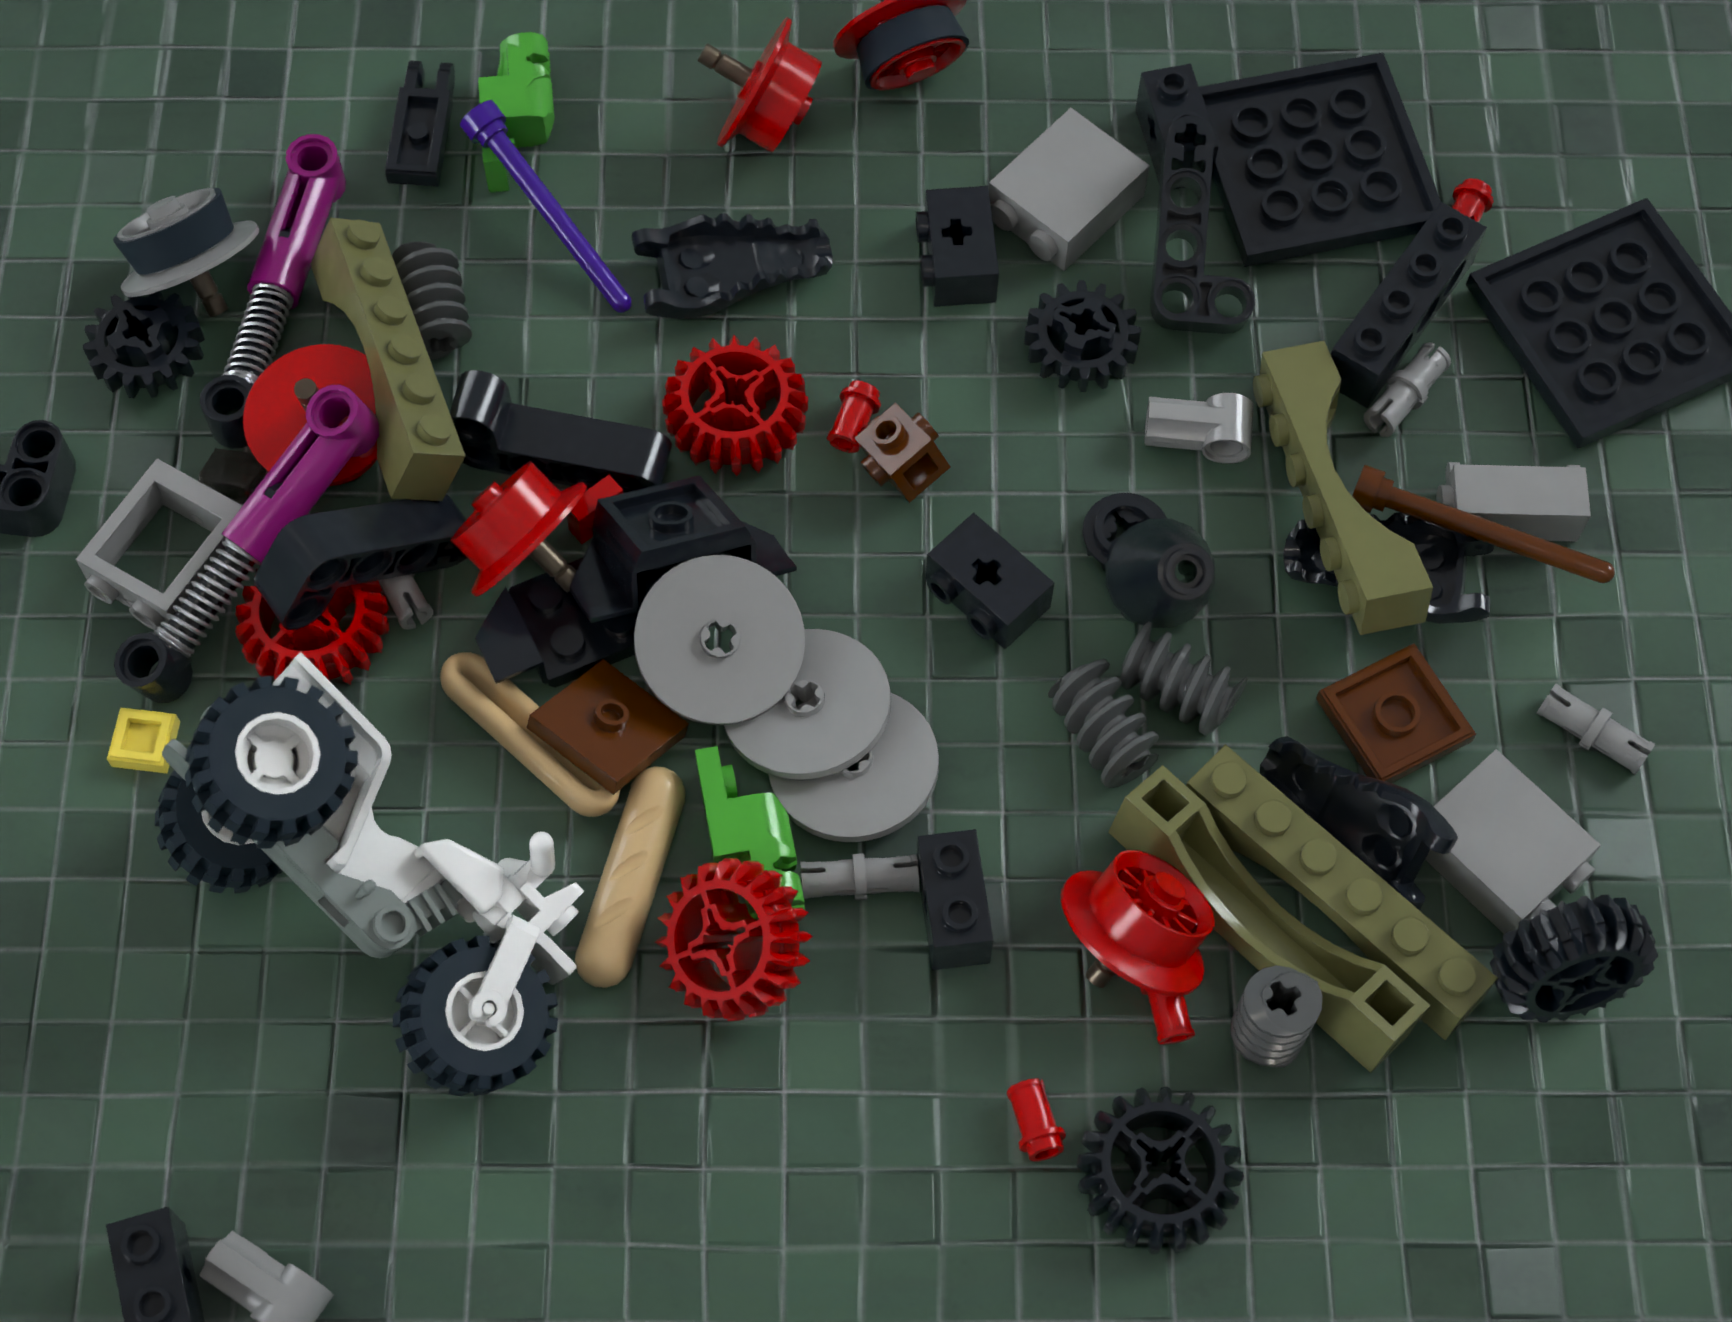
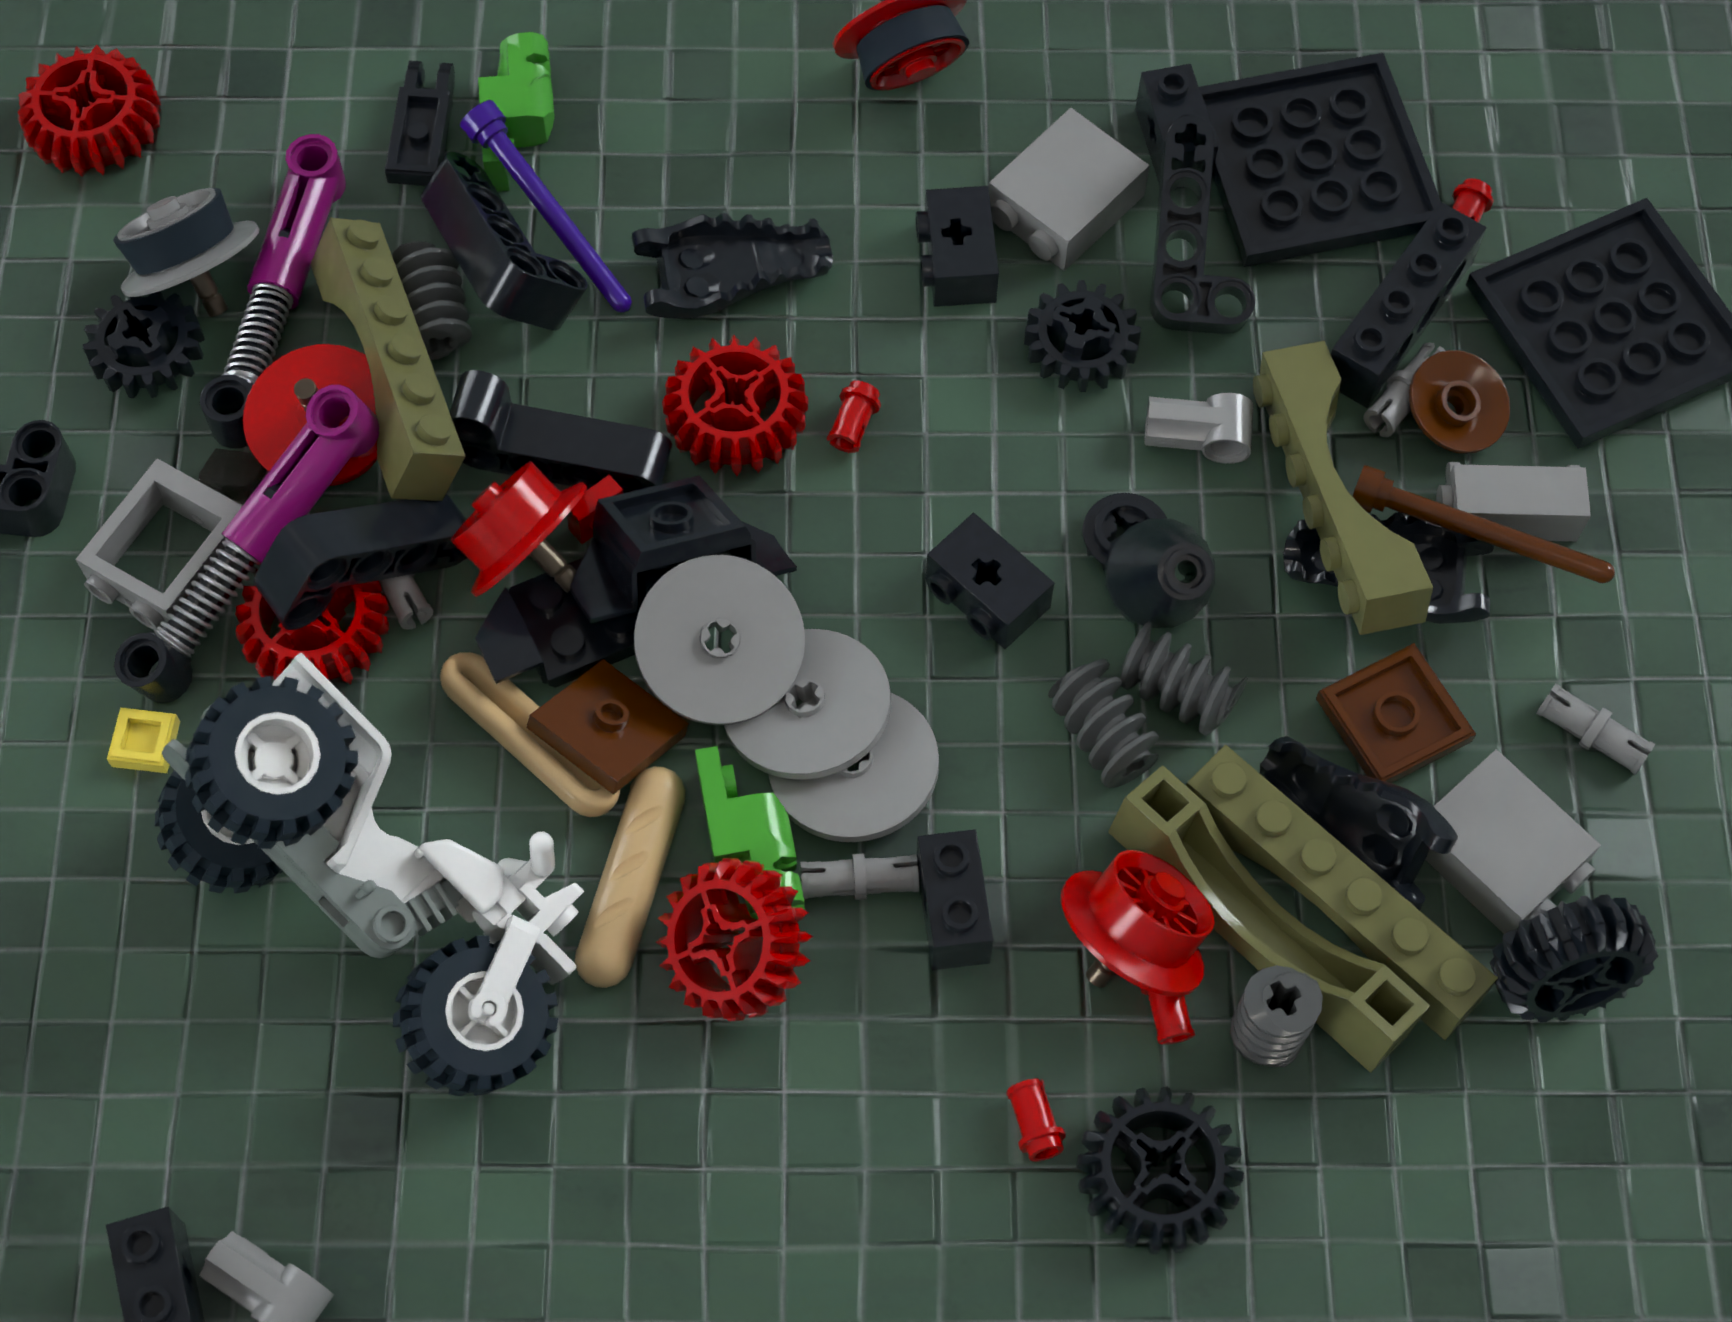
red piece [697,17,822,153] -> none
reddish brown brick [854,402,950,503] -> none
none -> red gear [17,45,161,178]
none -> black beam [420,151,588,331]
none -> reddish brown dish [1409,350,1510,454]

